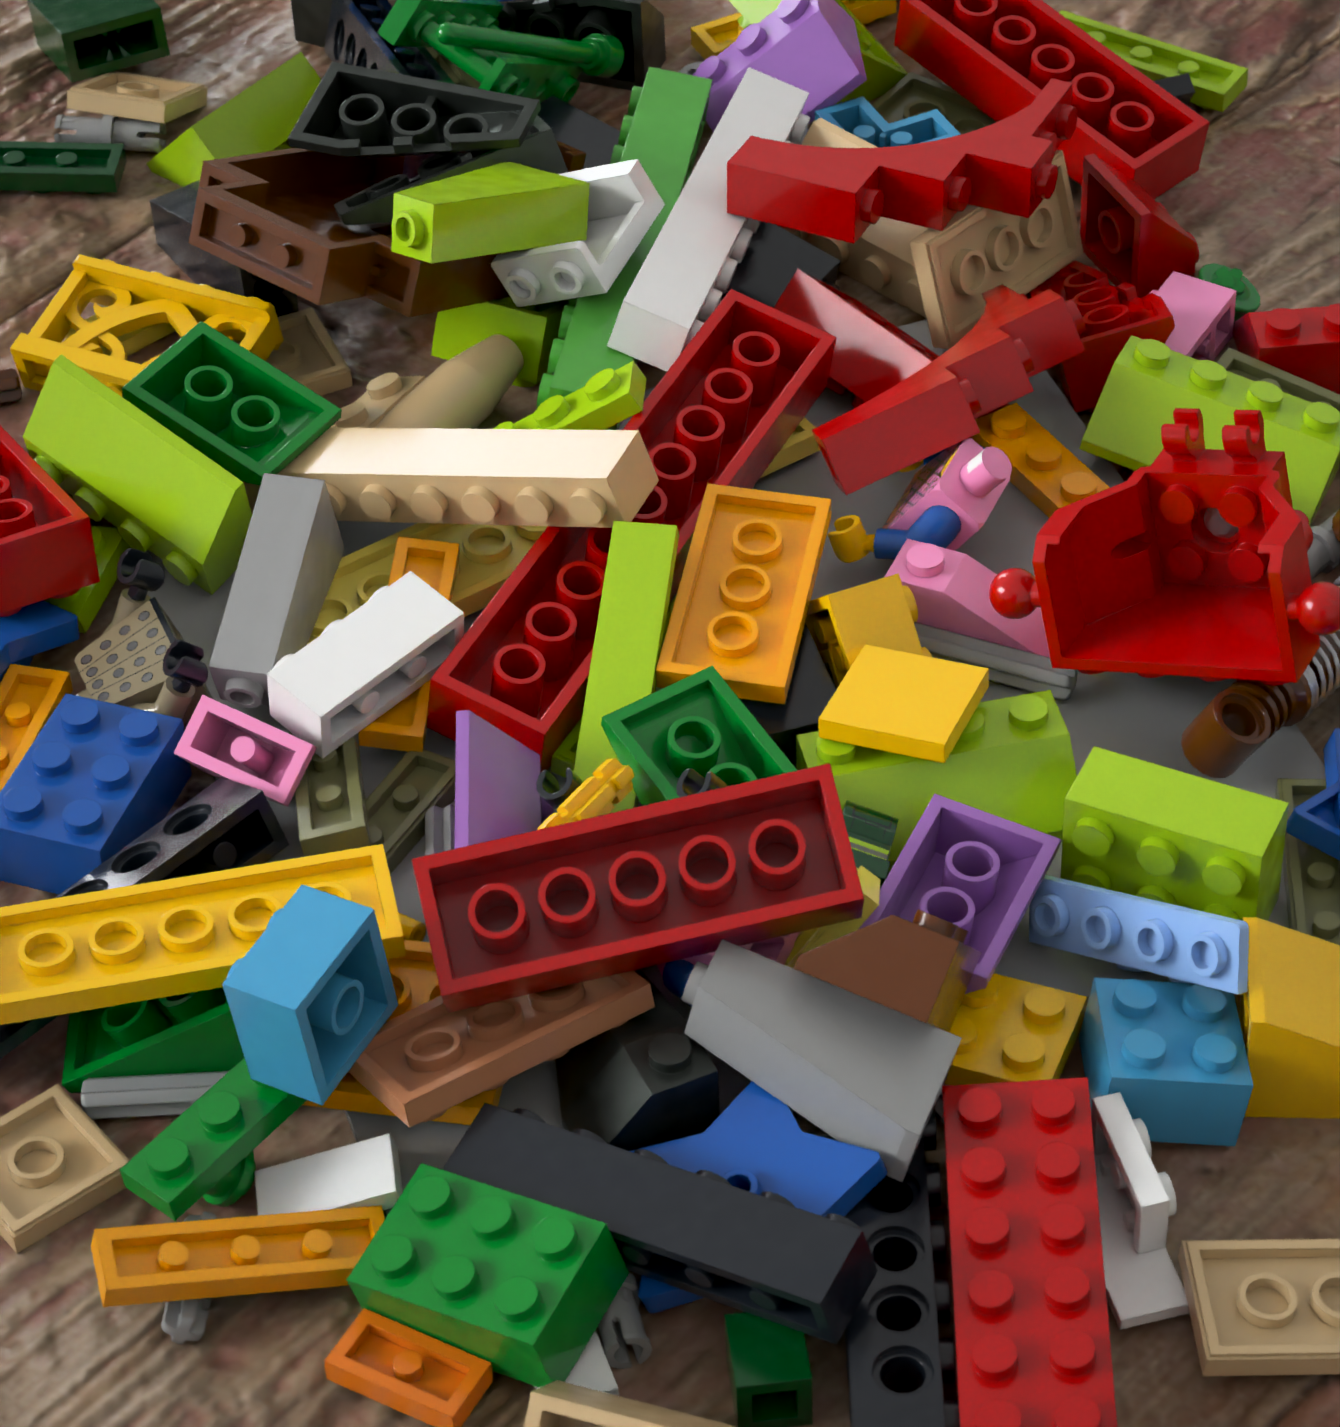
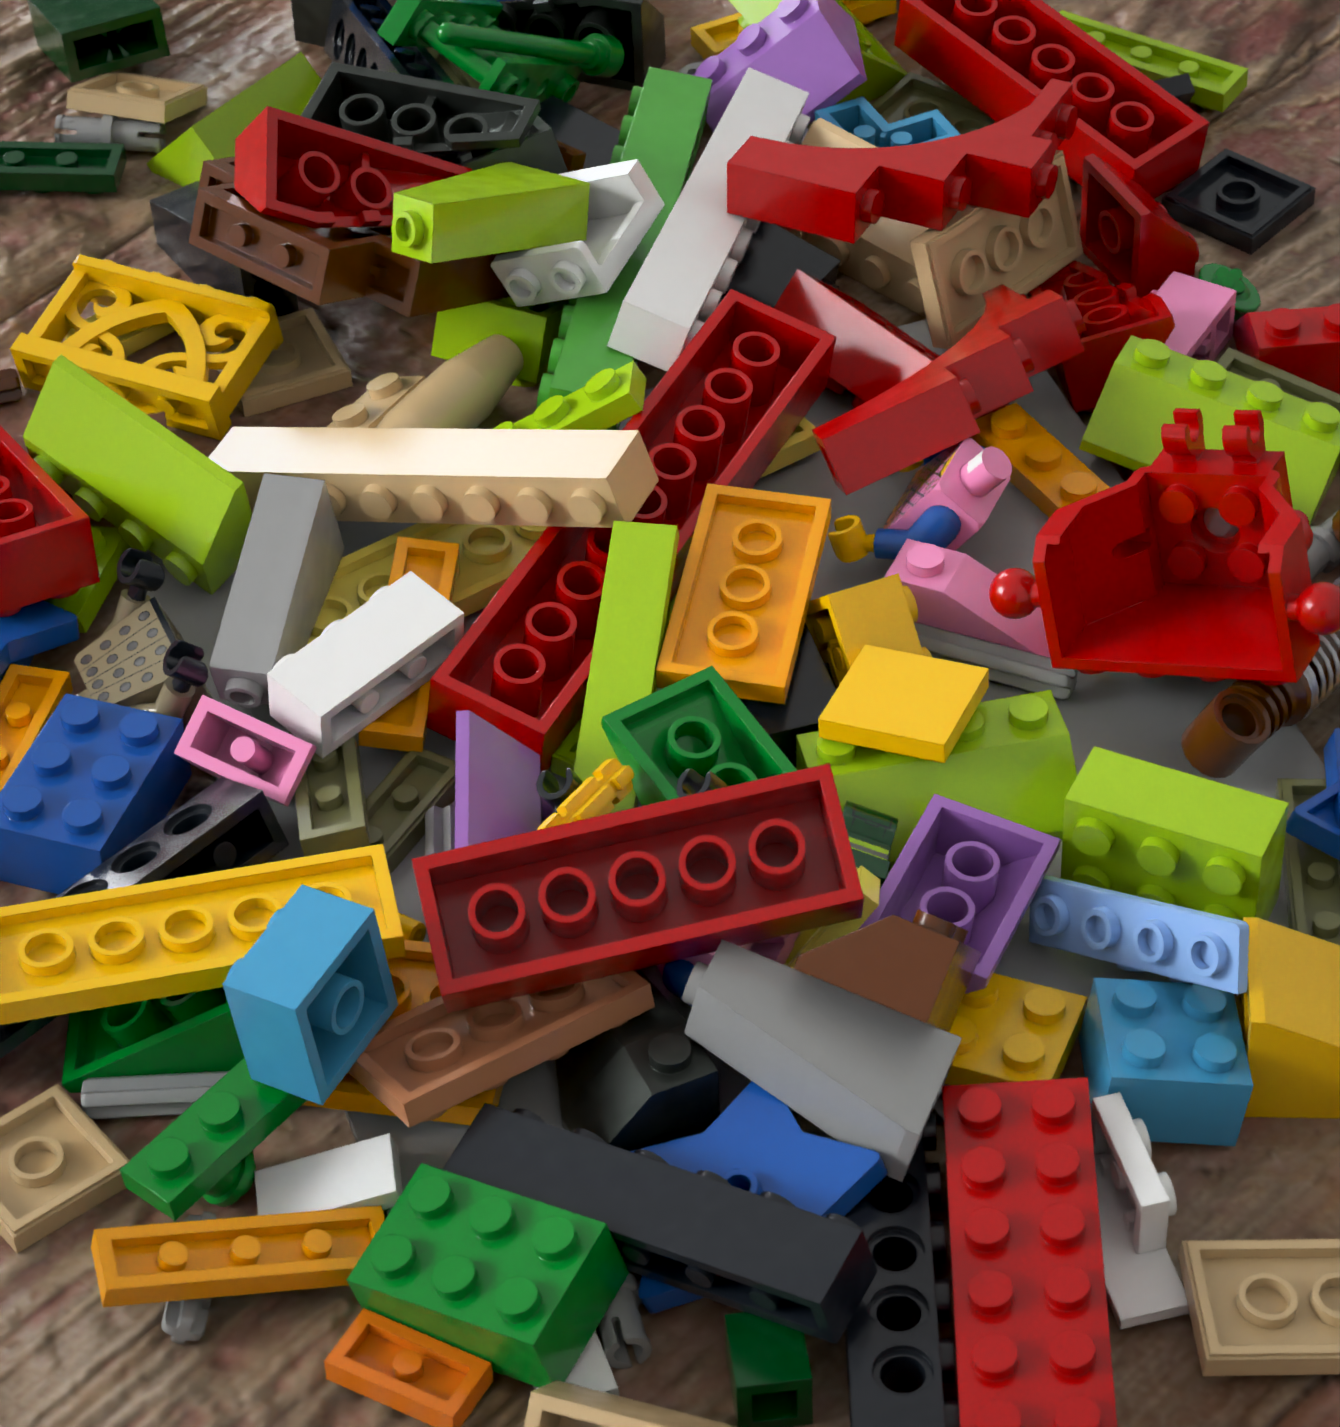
green slope [122,321,342,485] -> none
none -> red wedge [234,106,472,228]
none -> black tile [1161,149,1316,255]

